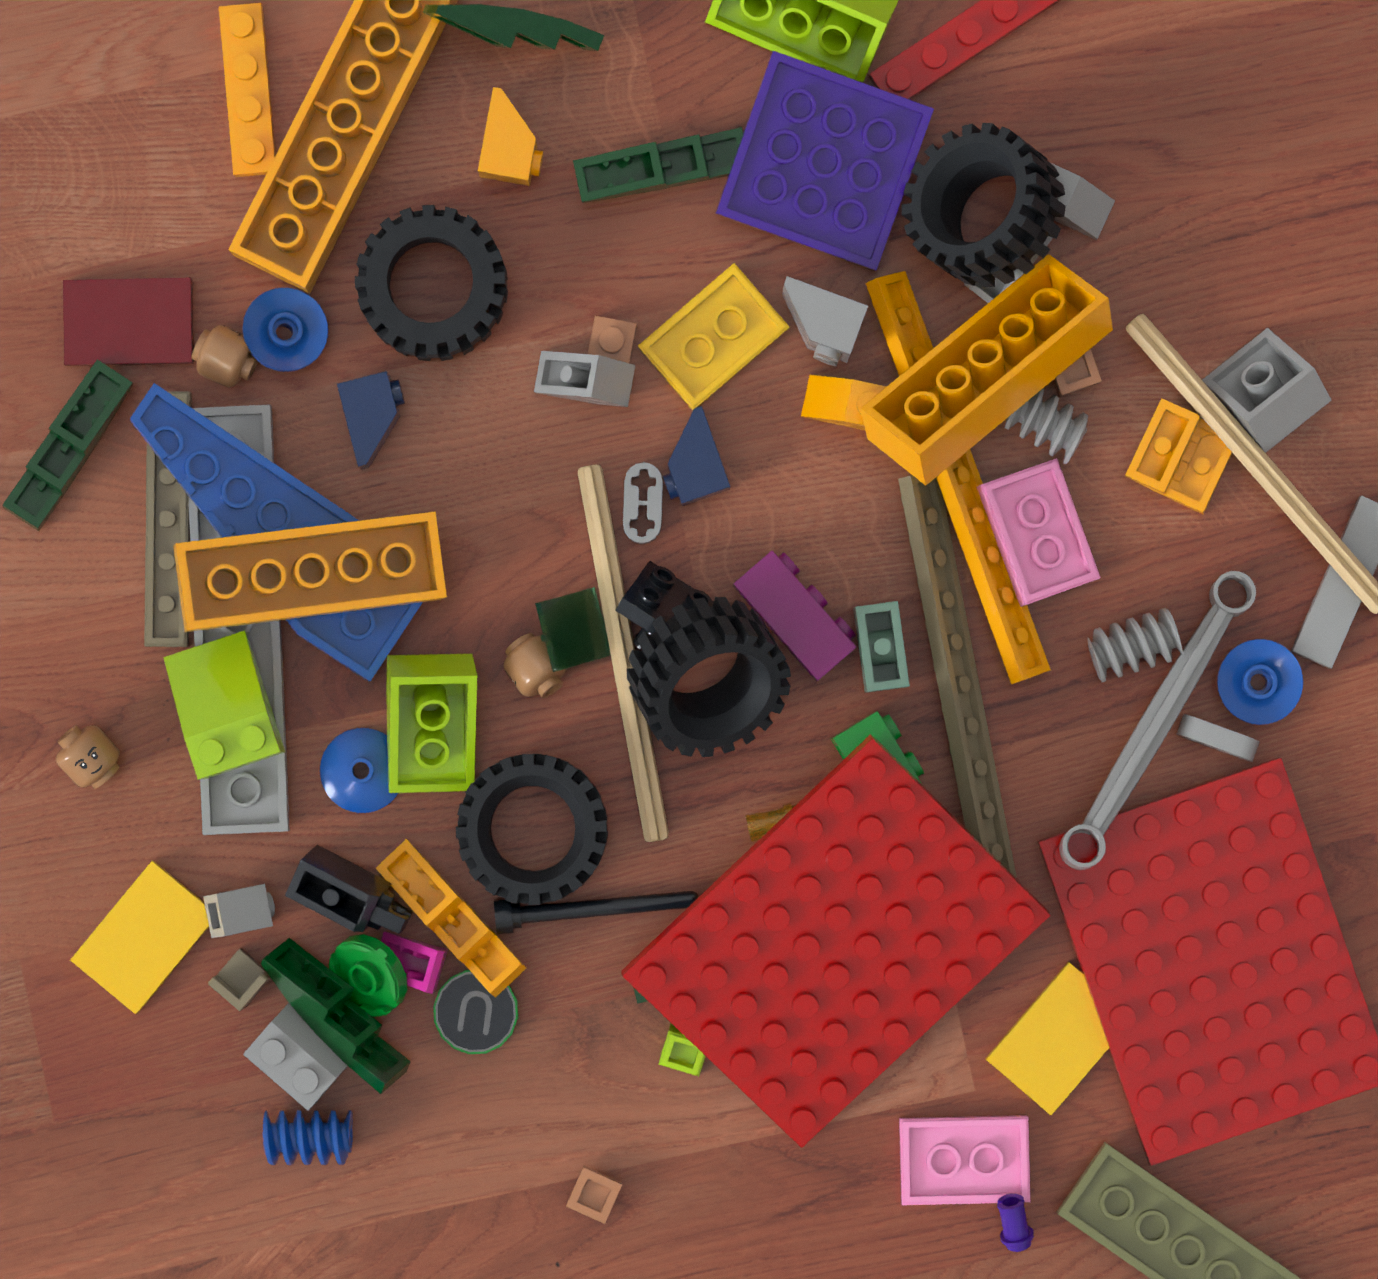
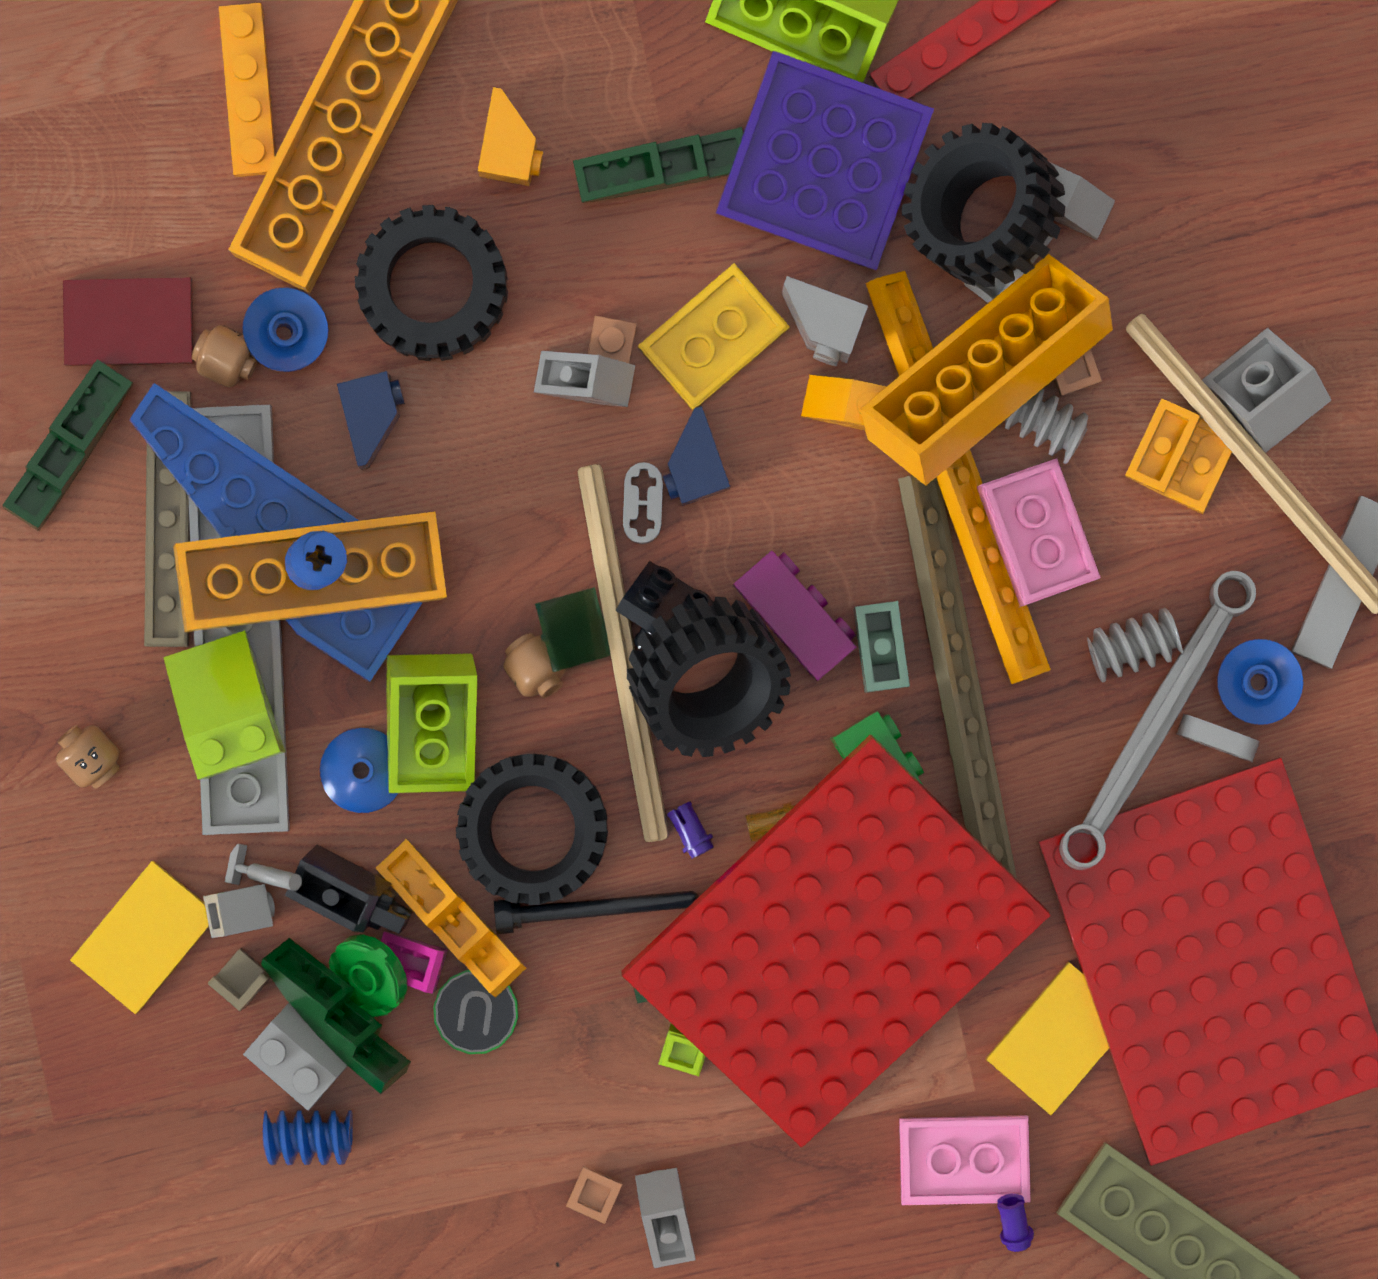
dark green slope [422,4,605,51] -> none
none -> light grey piece [225,844,302,891]
none -> blue piece [285,530,347,590]
none -> light grey slope [635,1168,696,1268]
none -> dark purple pin [667,801,714,859]

